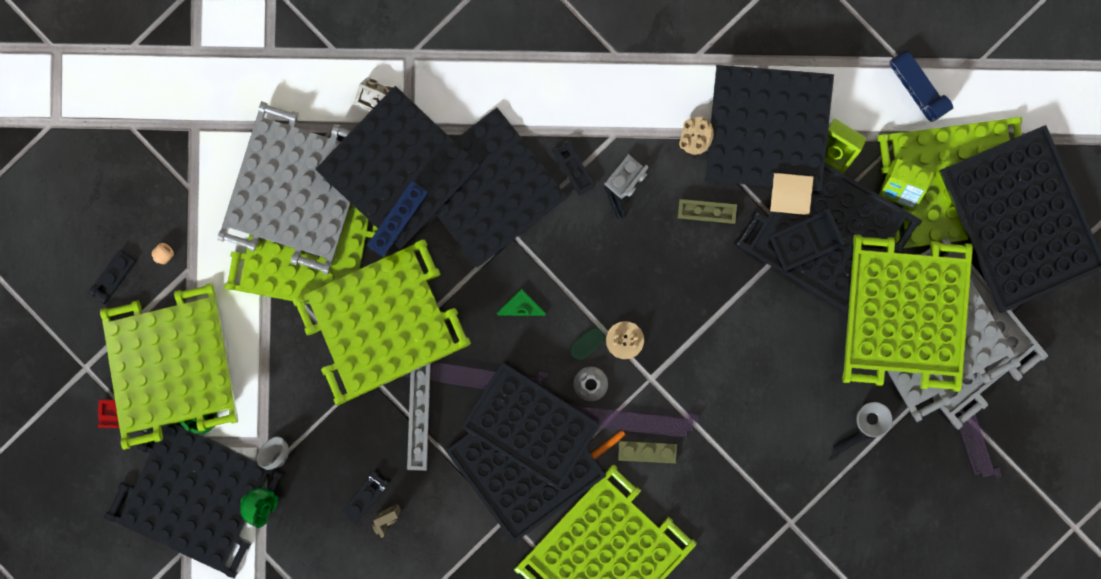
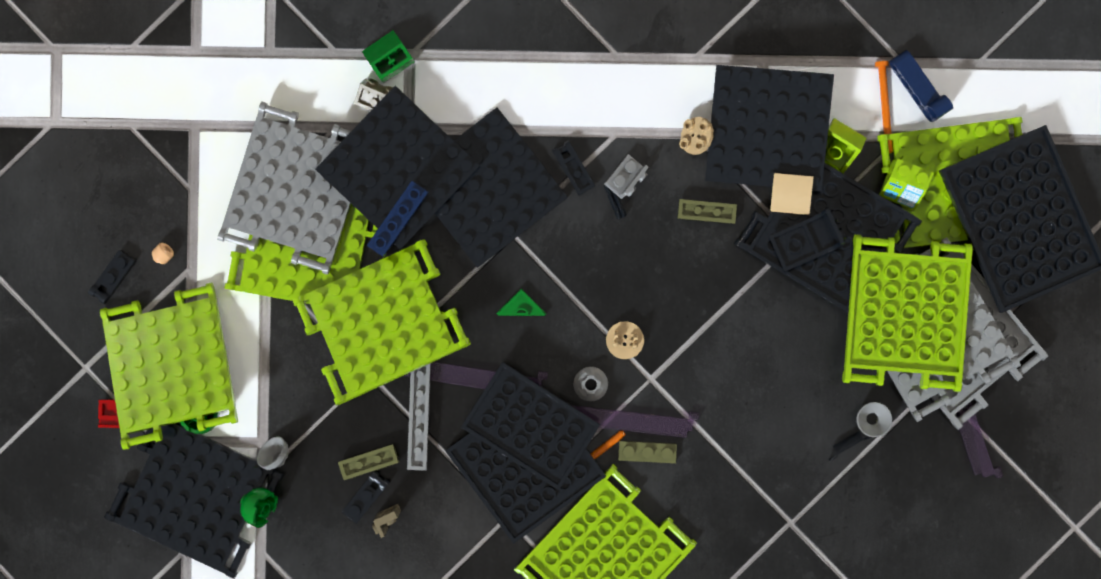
clear green tile [571,328,604,360] -> none
none -> olive plate [338,444,399,480]
none -> green slope [362,30,415,84]
none -> orange bar [875,61,893,153]

